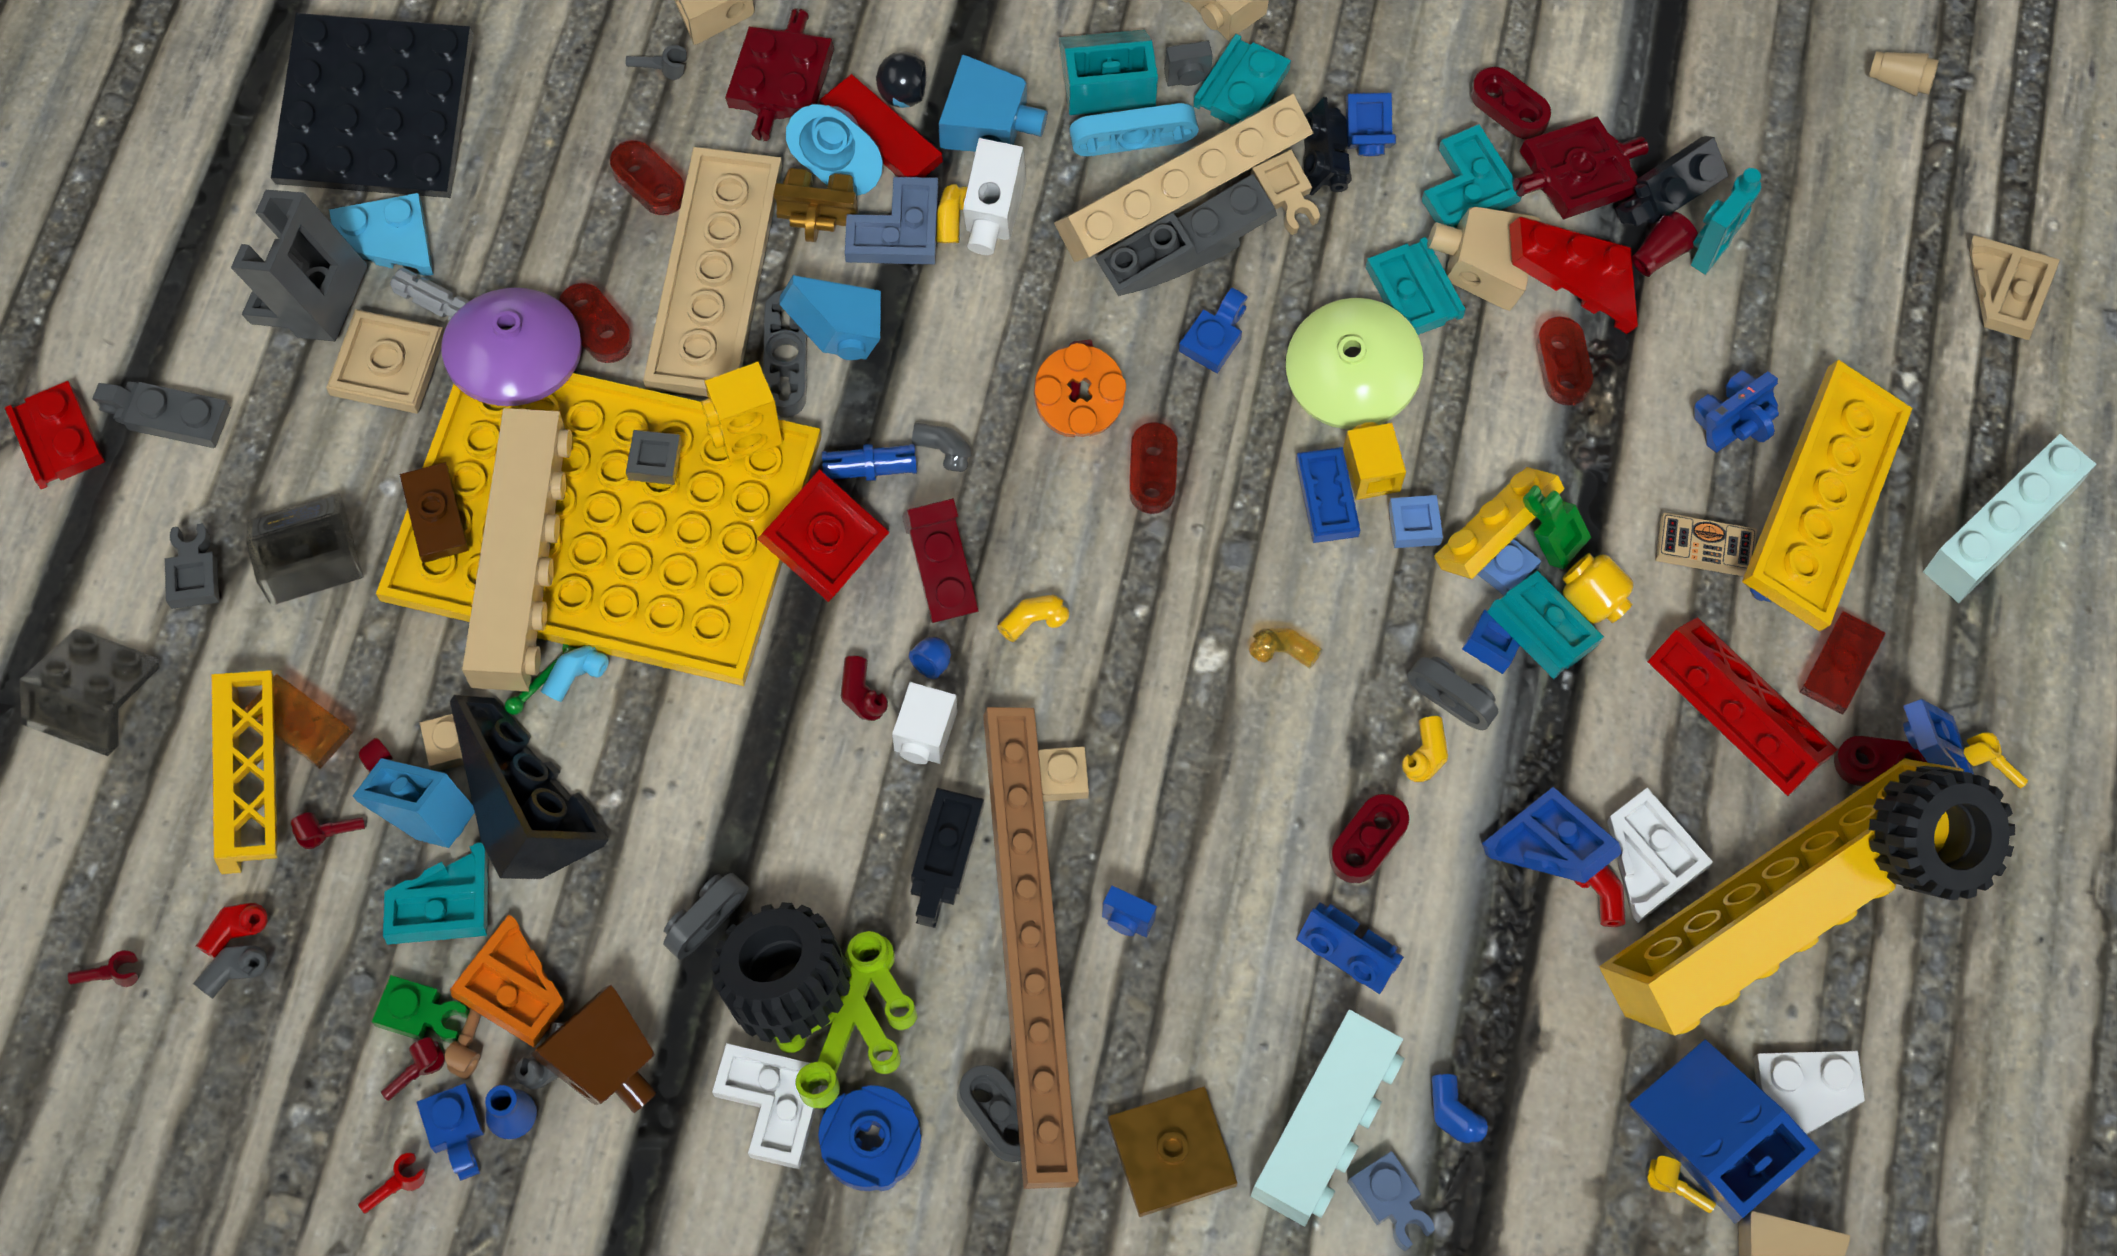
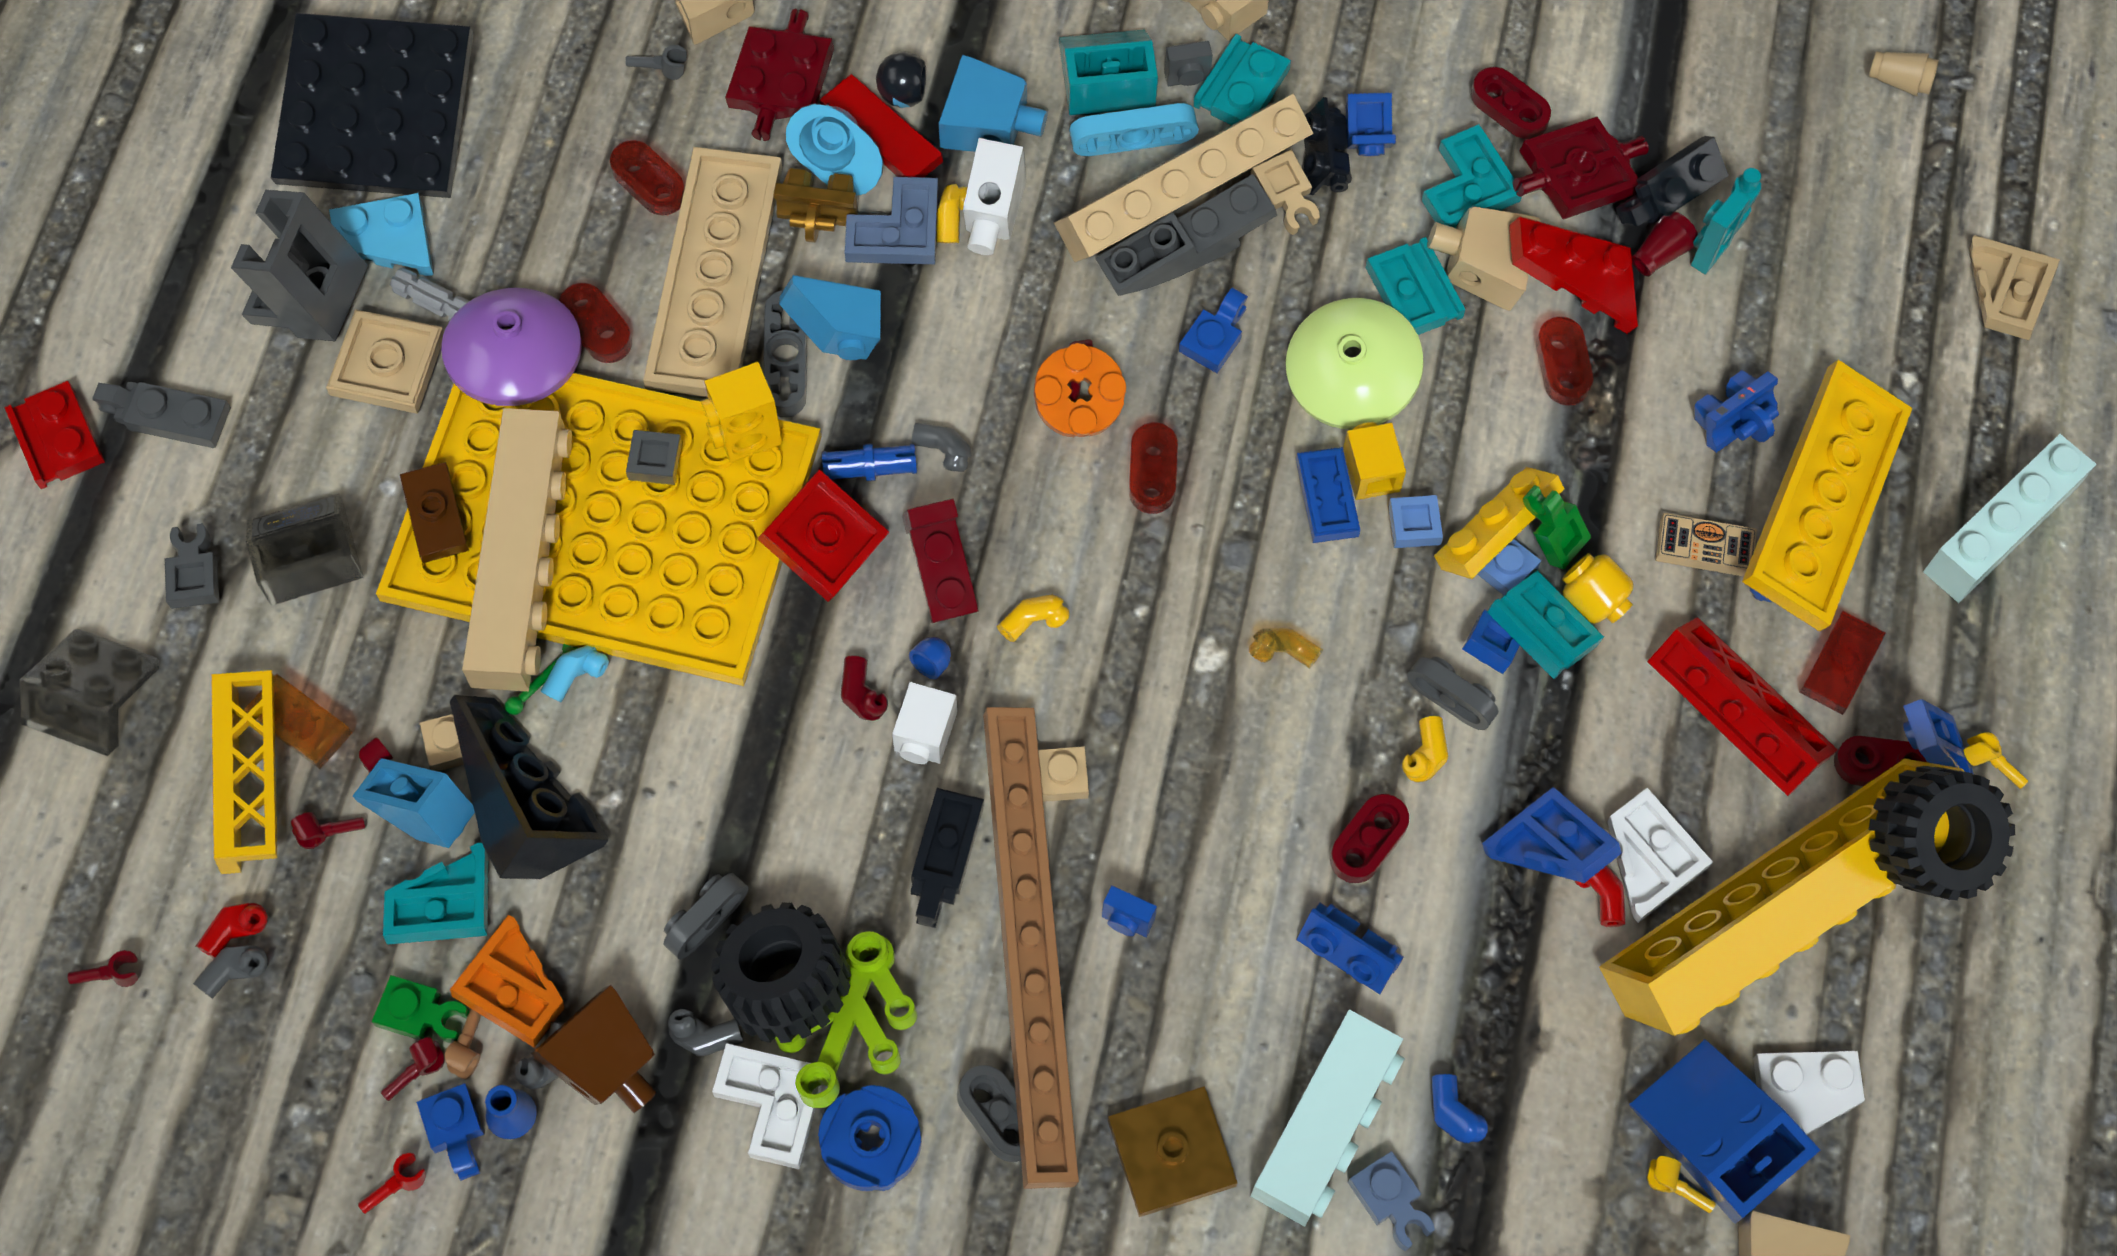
none -> dark grey arm [668,1009,744,1056]

